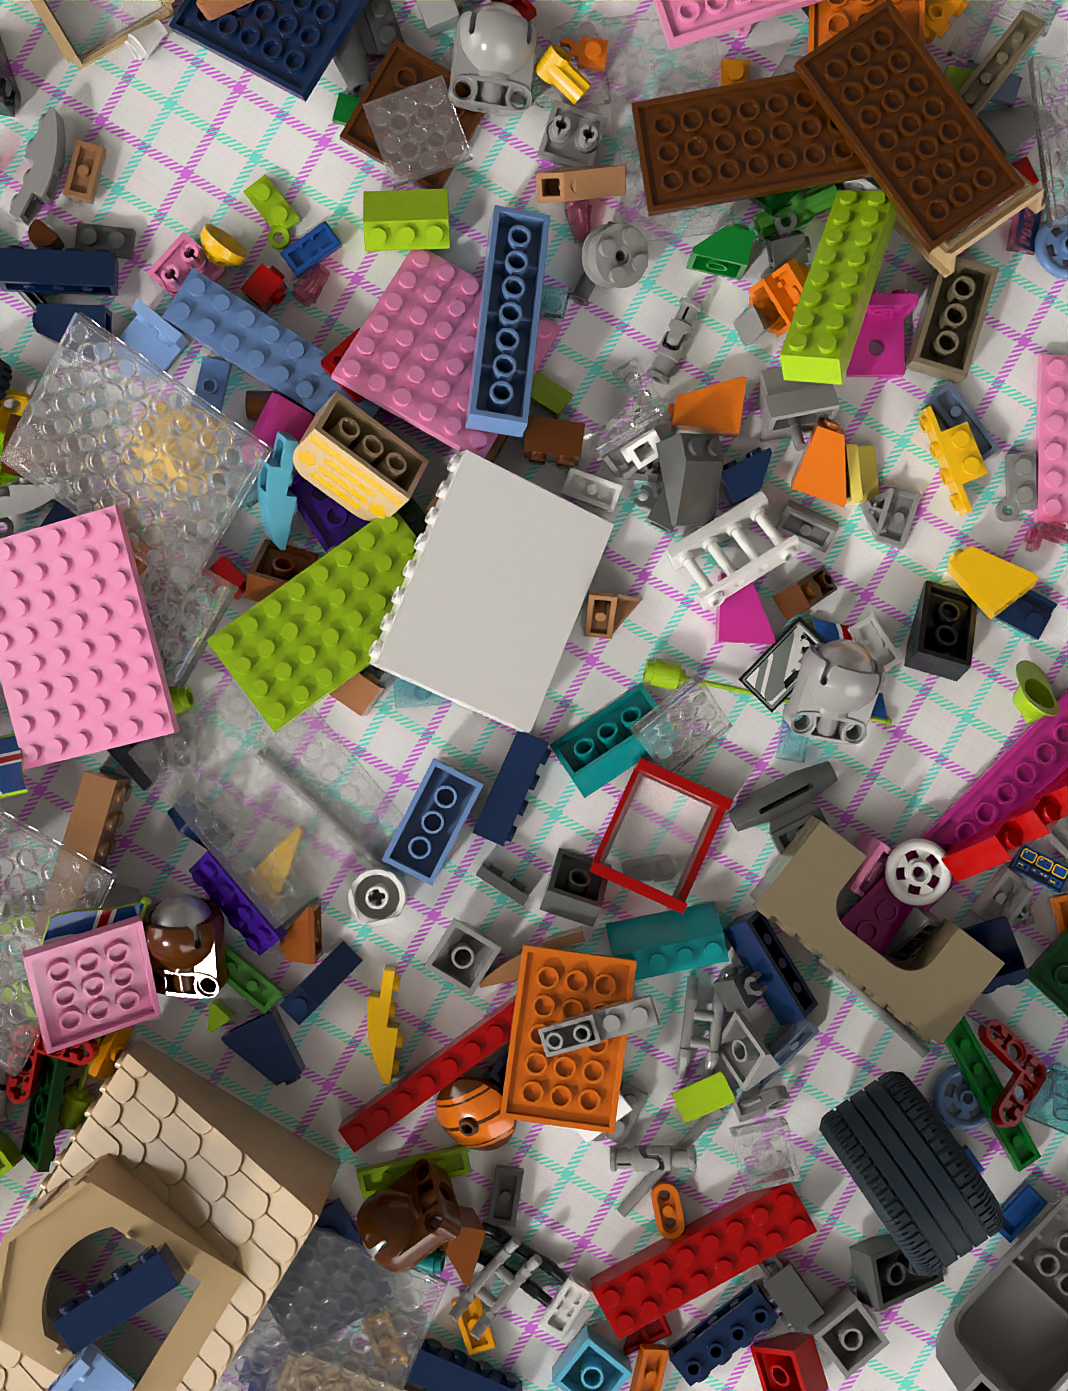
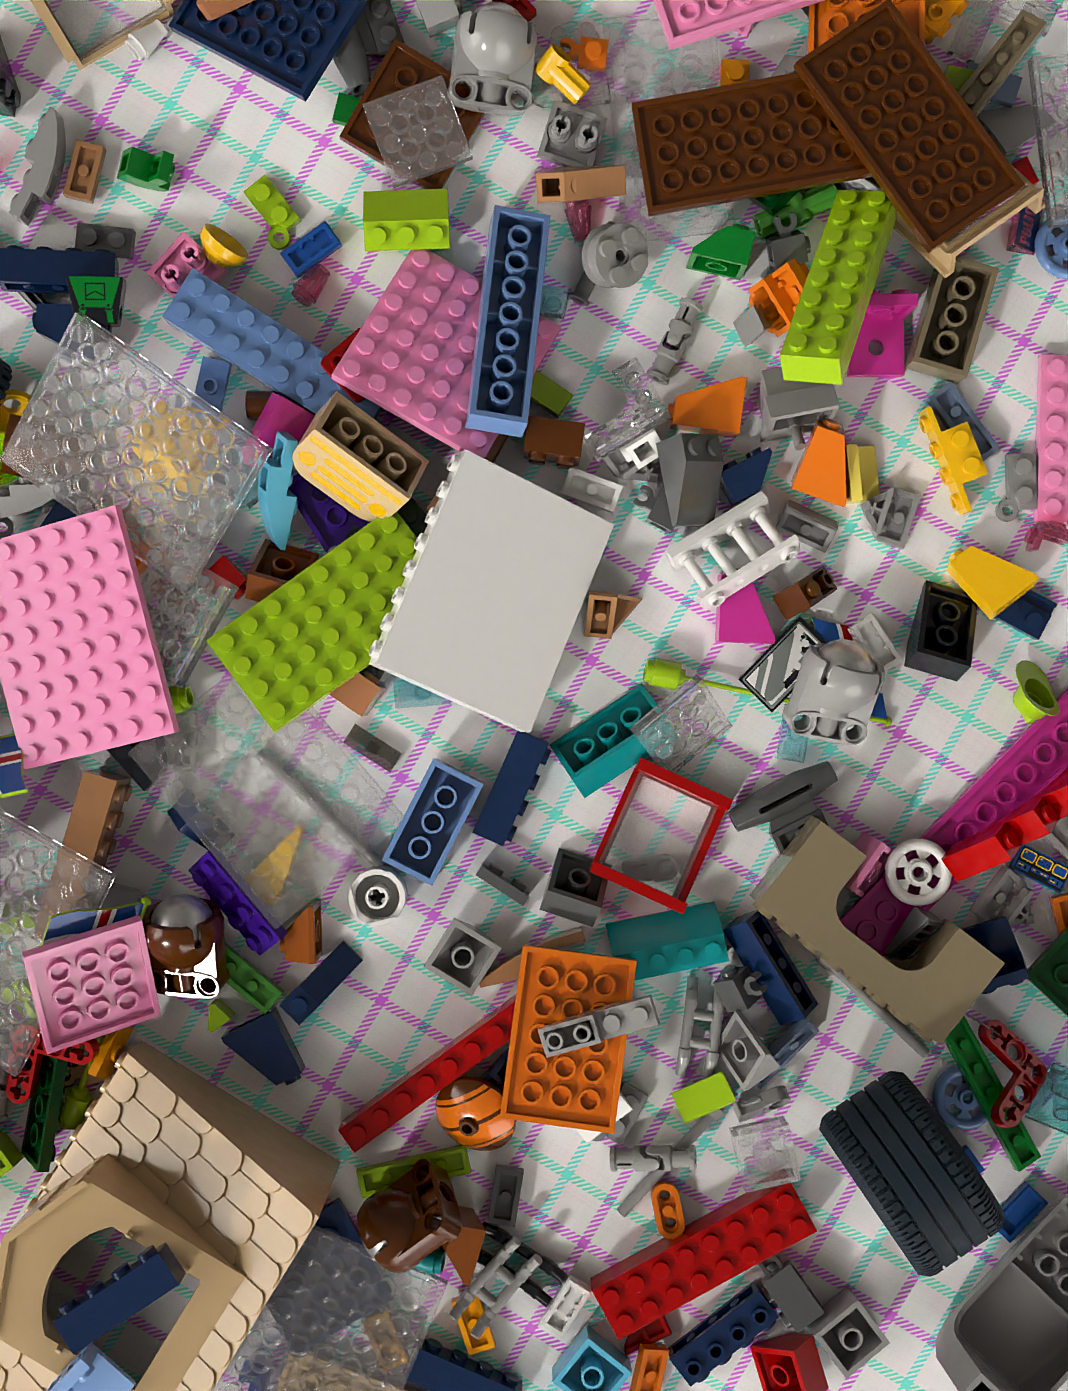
reddish brown brick [28,219,65,250] -> none
light blue bracket [110,299,189,384] -> none
red brick [240,263,288,314] -> none
yellow slope [367,965,404,1085] -> none
dark grey slope [849,1234,944,1311] -> none
none -> torso [66,276,126,344]
none -> green brick [117,146,175,192]
none -> clear smoke piece [343,724,402,772]

